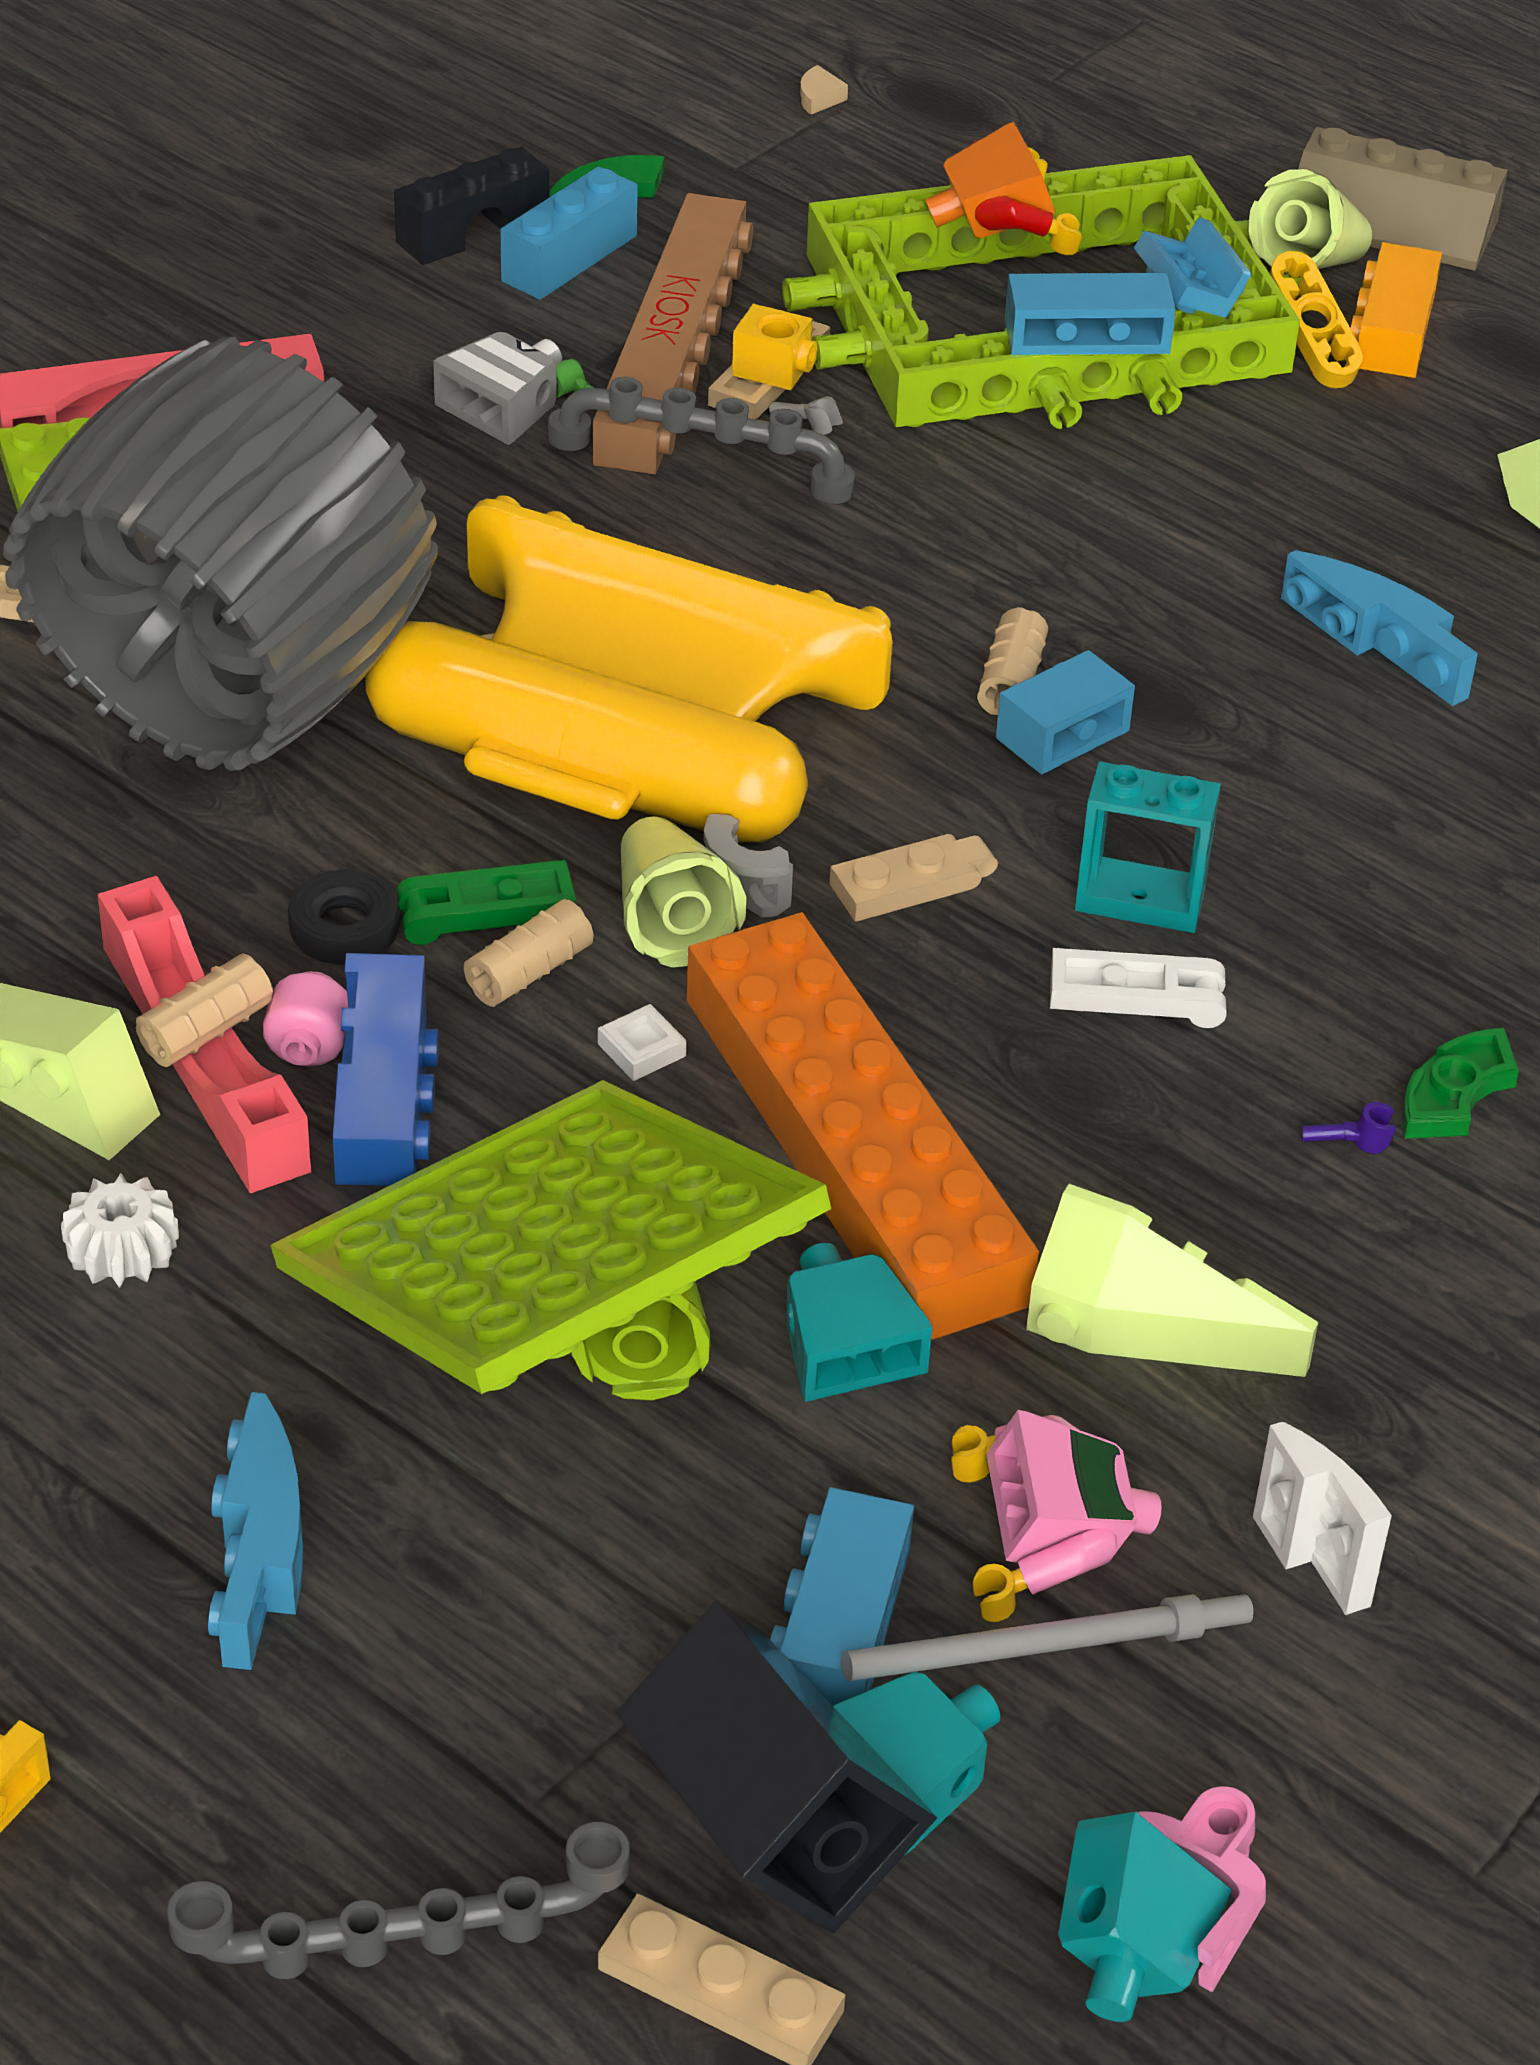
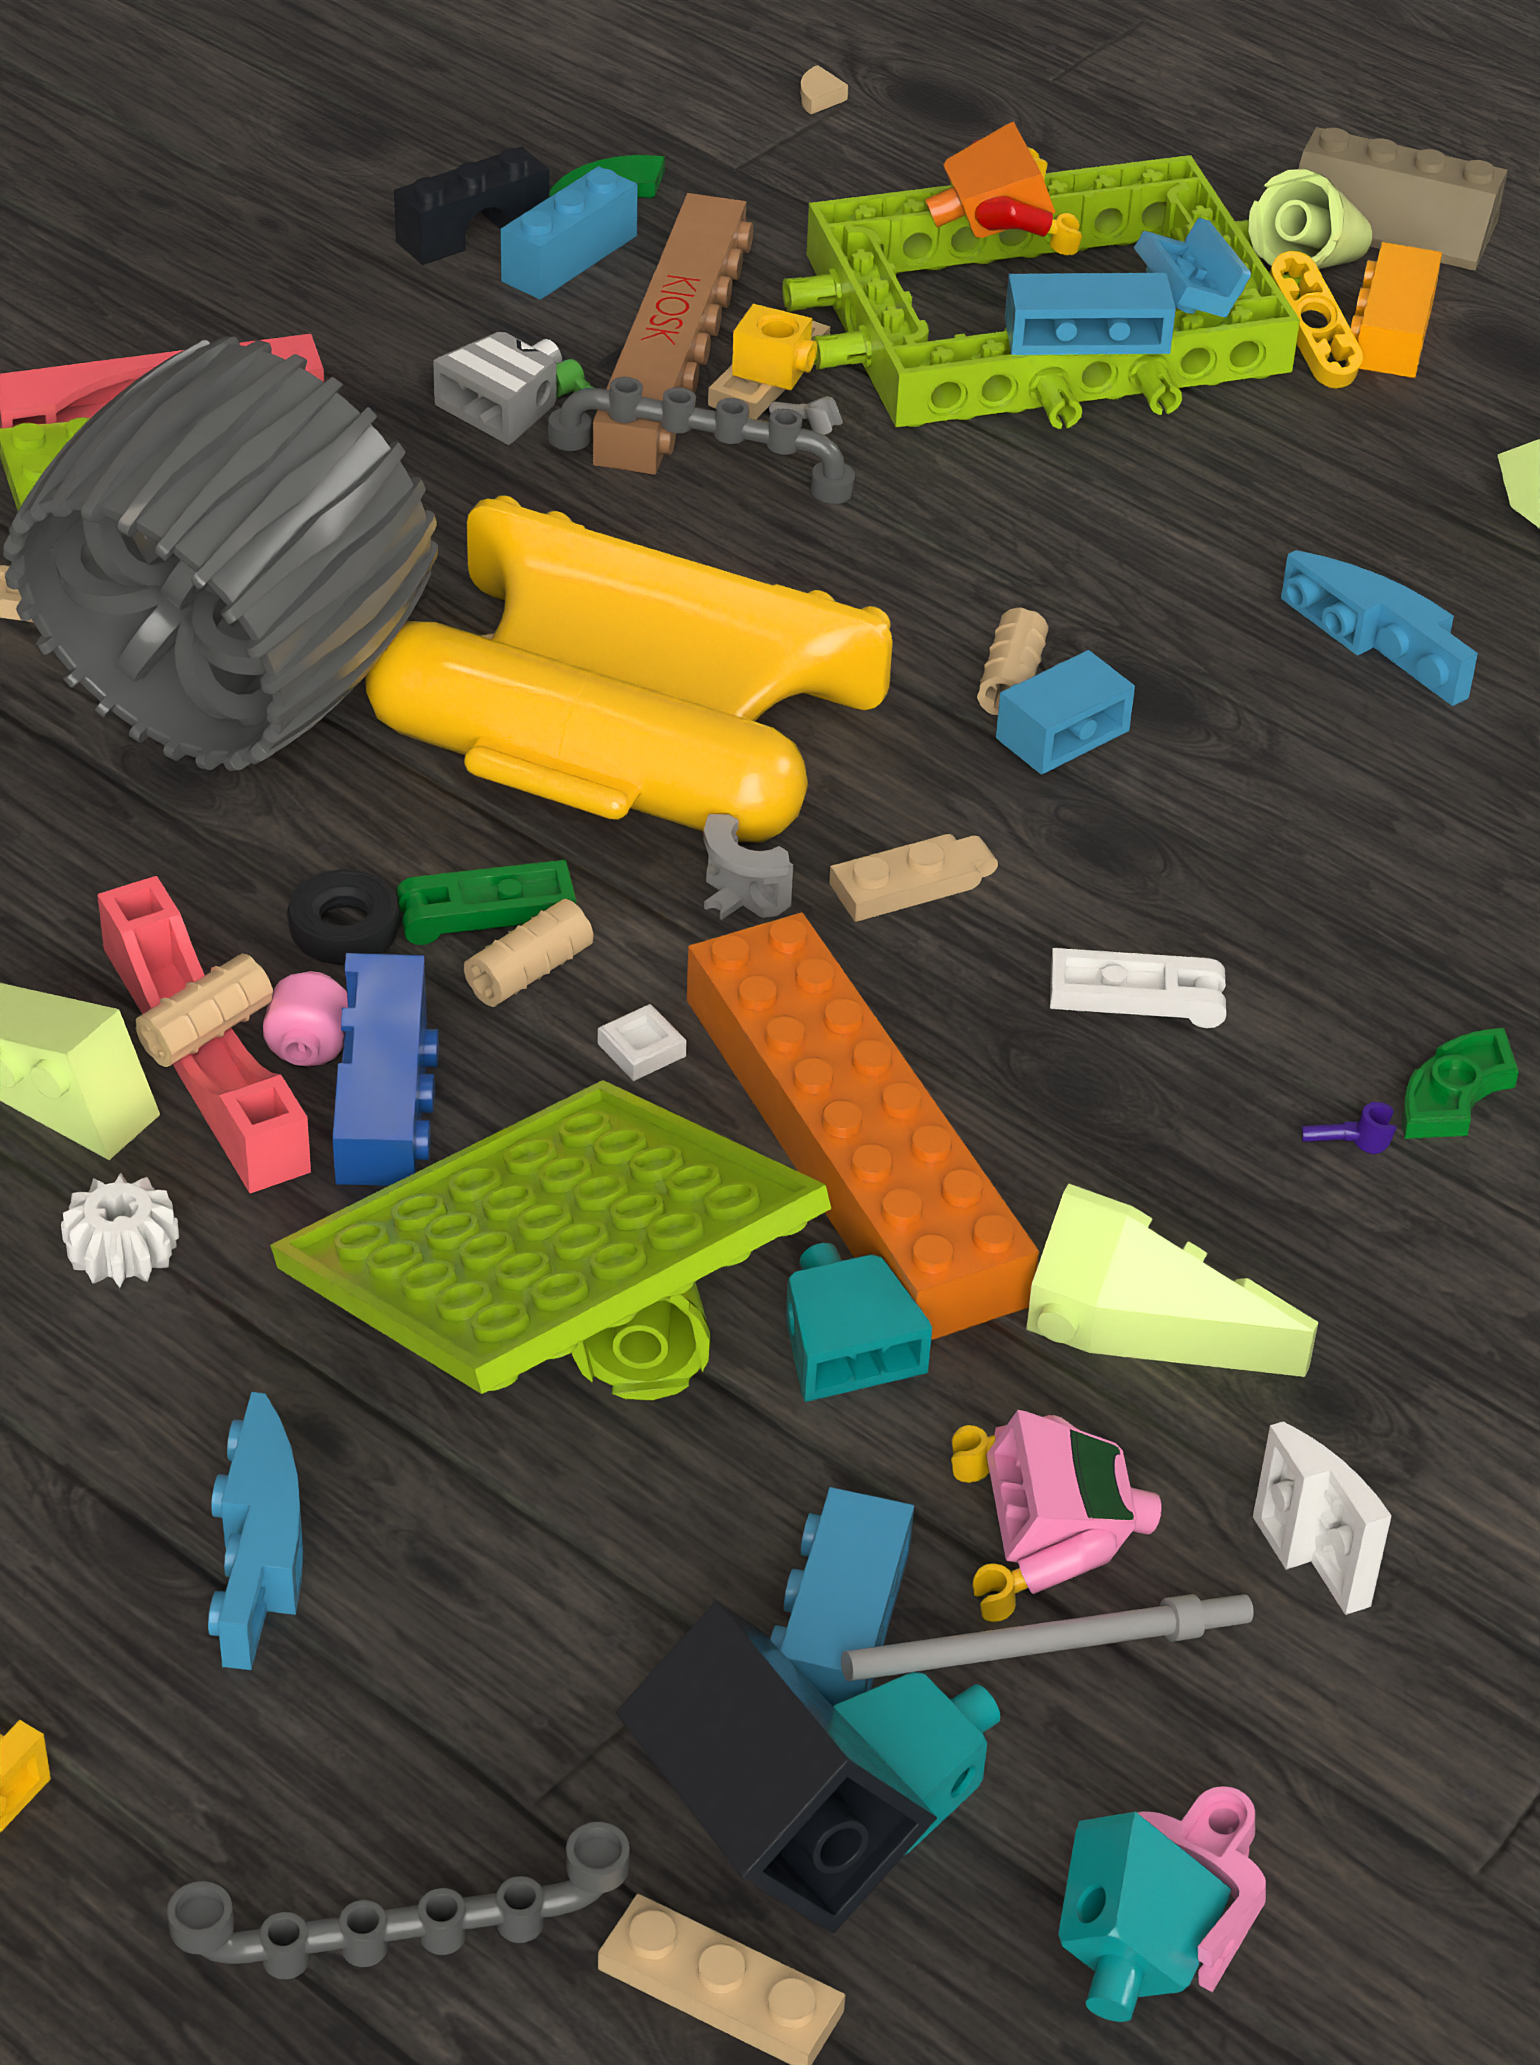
yellowish green cone [621,817,747,967] -> none
teal window [1075,761,1221,933] -> none

